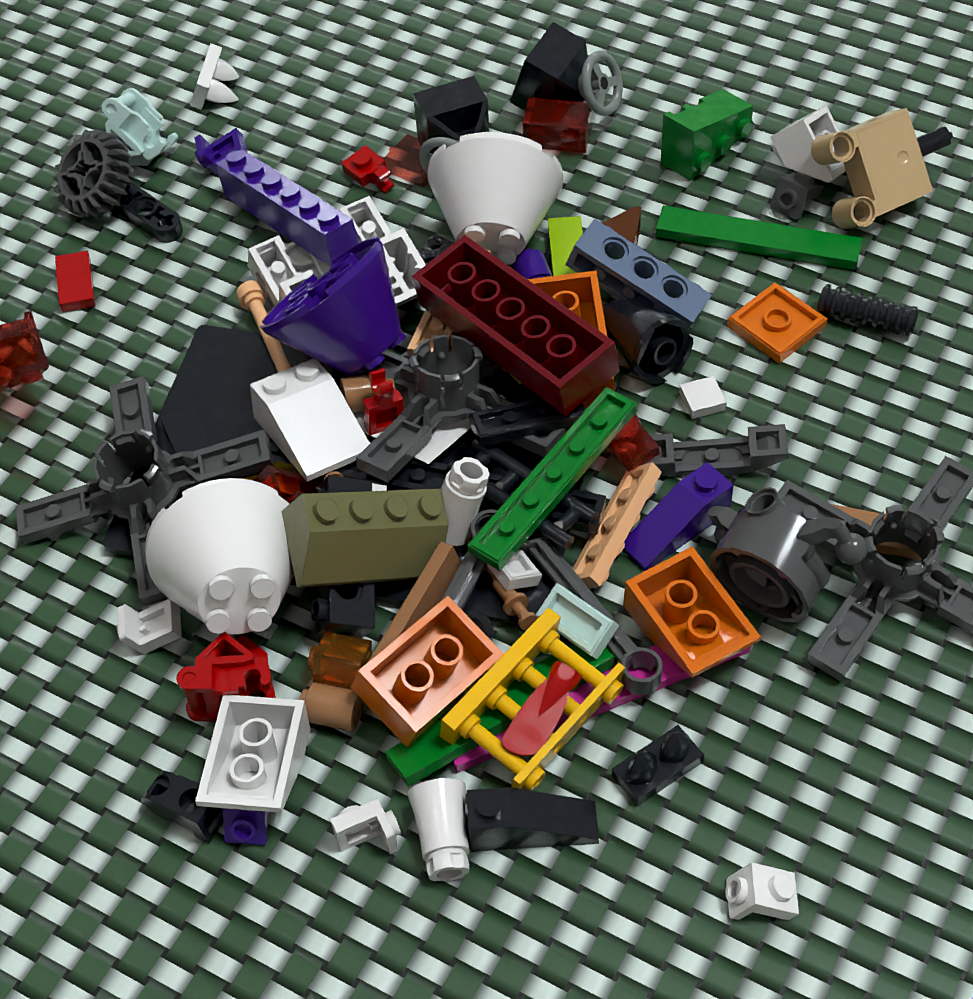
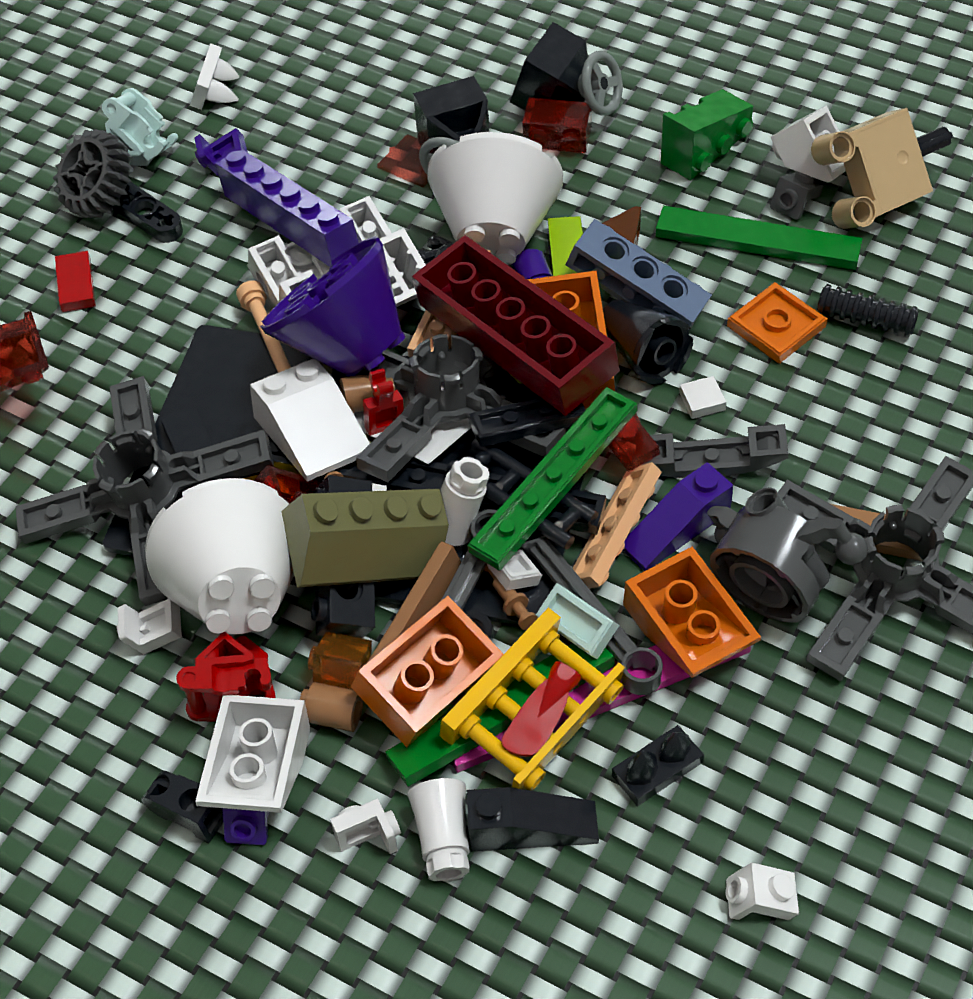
red plate [341,145,395,193] -> none

